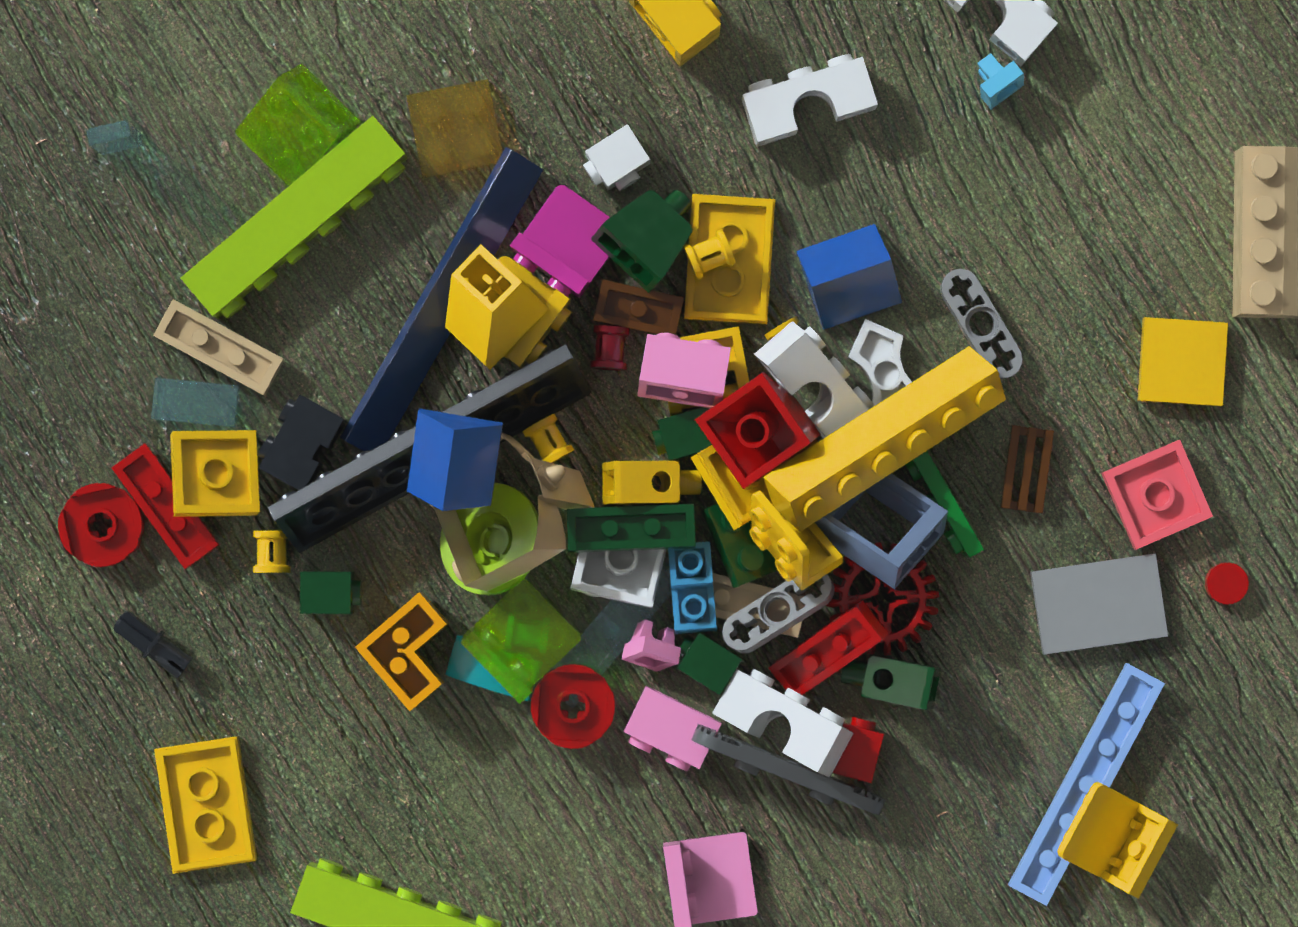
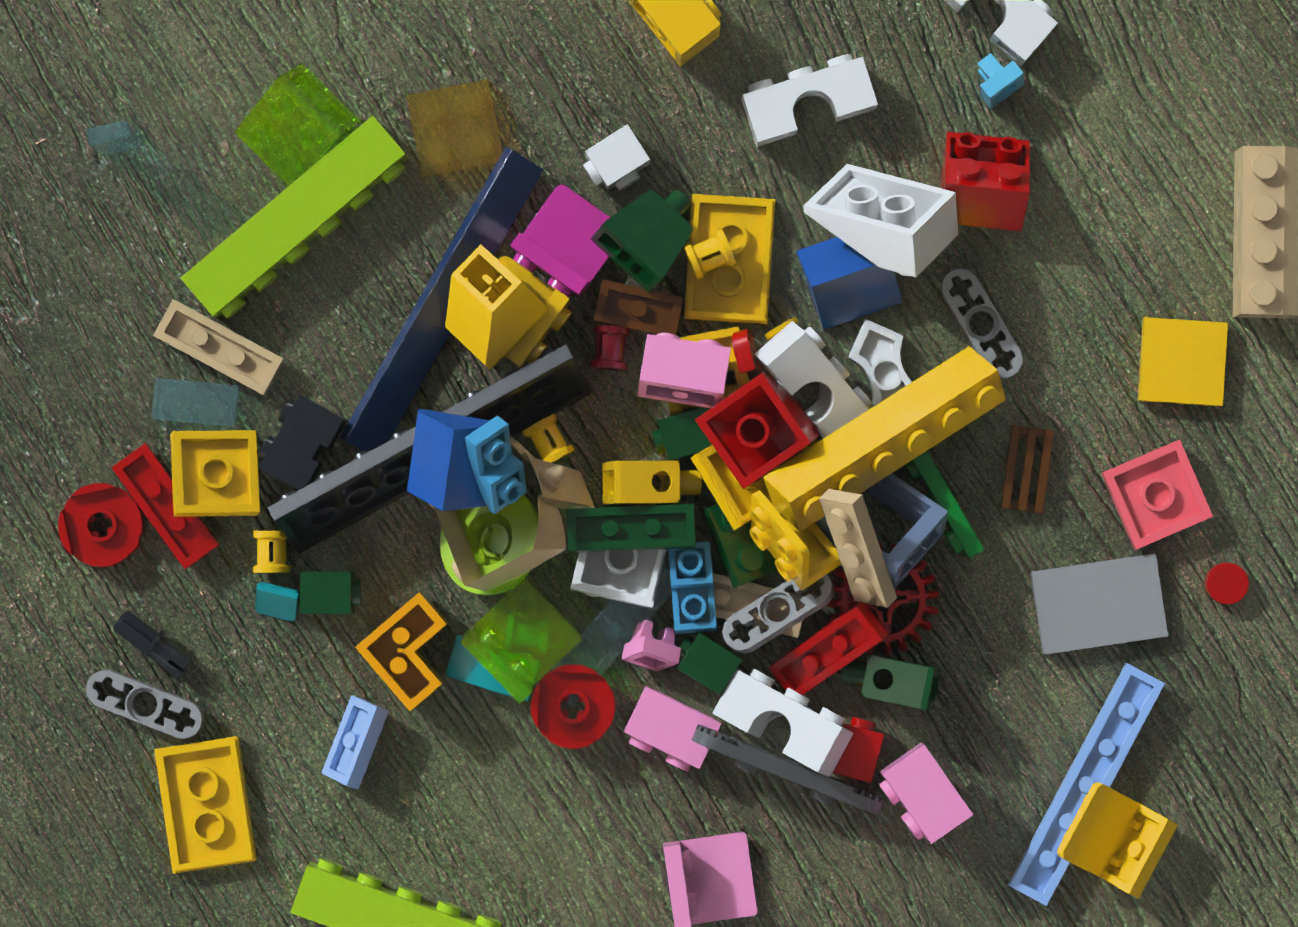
none -> light grey beam [86,670,204,739]
none -> teal slope [255,581,300,621]
none -> light blue plate [322,695,389,789]
none -> dark azure slope [464,416,527,514]
none -> red tile [732,329,762,373]
none -> white slope [803,164,958,278]
none -> tan plate [819,489,897,608]
none -> bright pink brick [879,743,973,844]
none -> red slope [940,132,1030,232]

